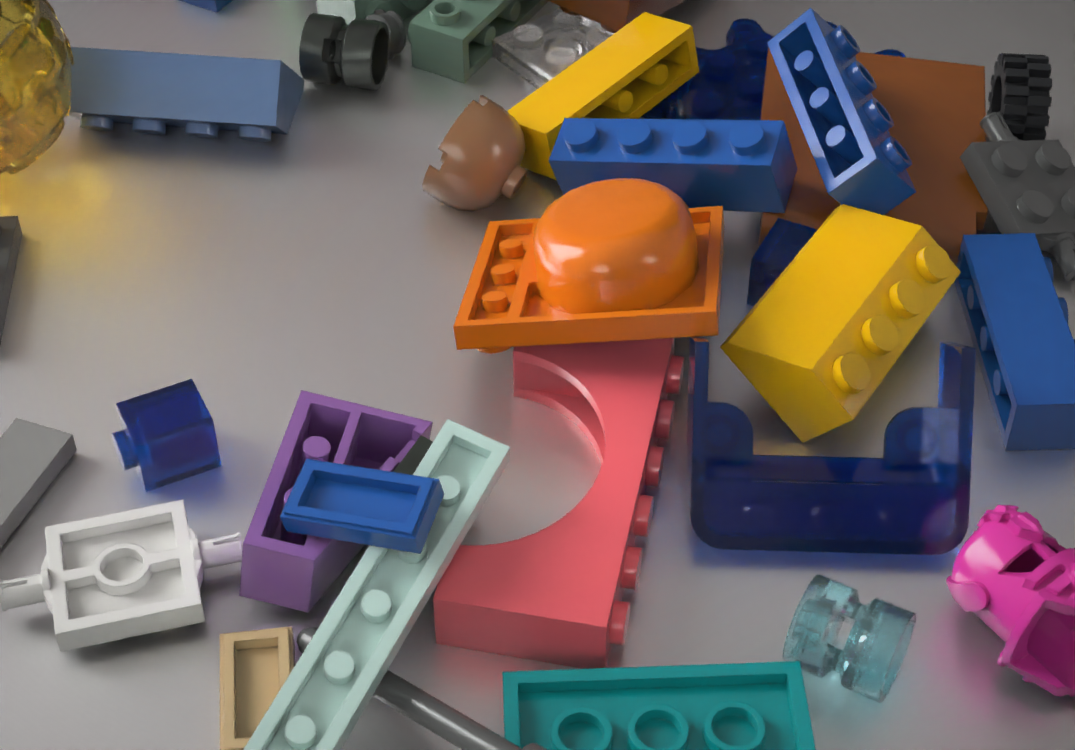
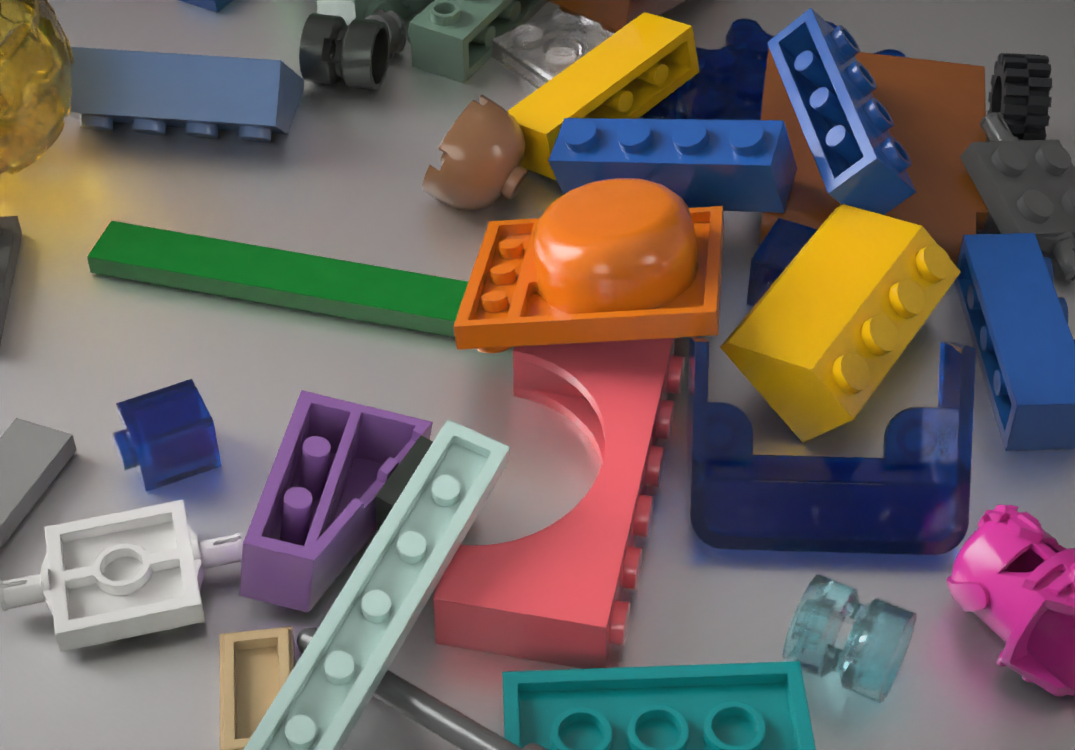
blue tile [280,459,444,554] -> none
none -> green tile [87,221,514,348]

